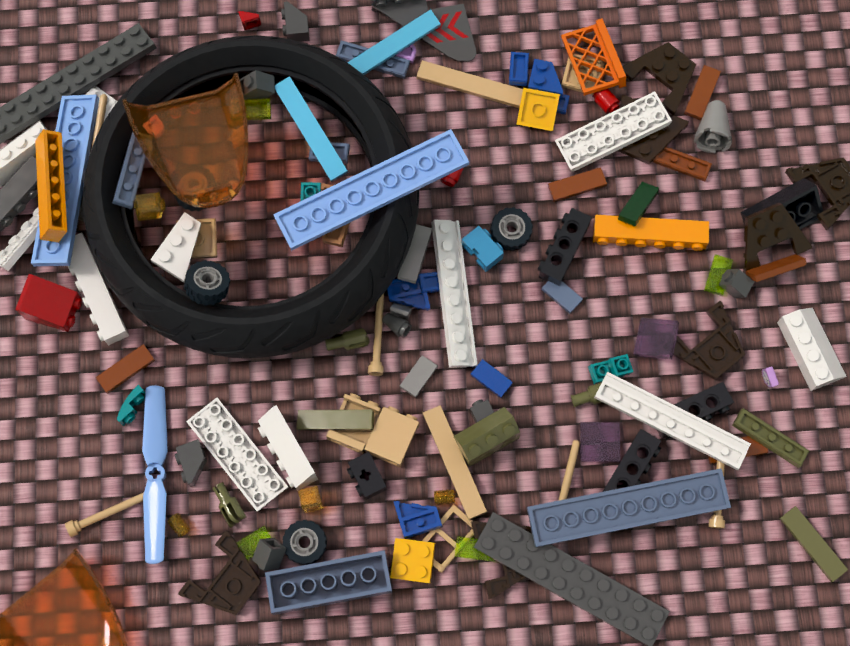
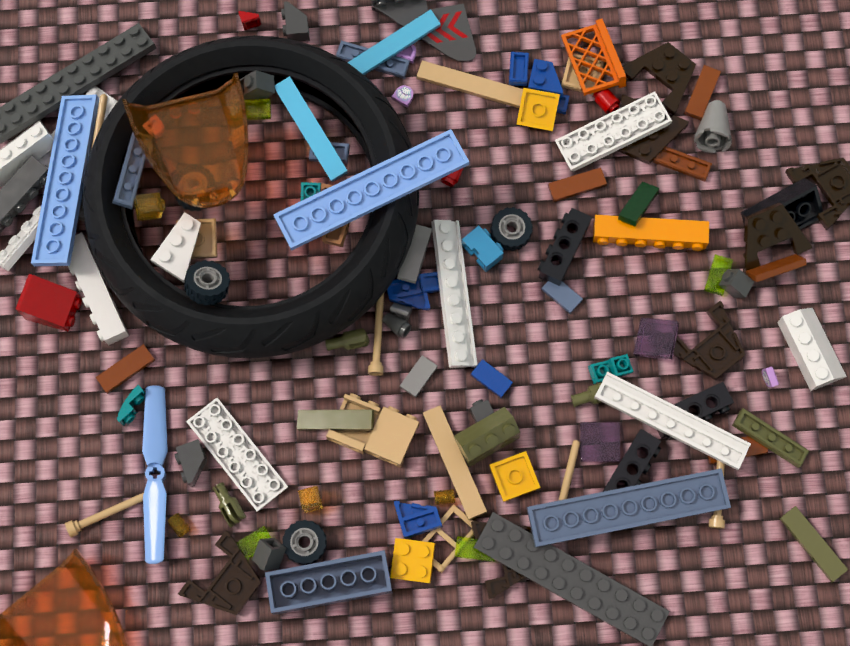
light orange brick [35,129,67,243] -> none
white slope [258,405,318,491] -> none
black brick [347,452,387,500] -> none
none -> tile [392,85,413,108]
none -> yellow plate [489,451,540,502]

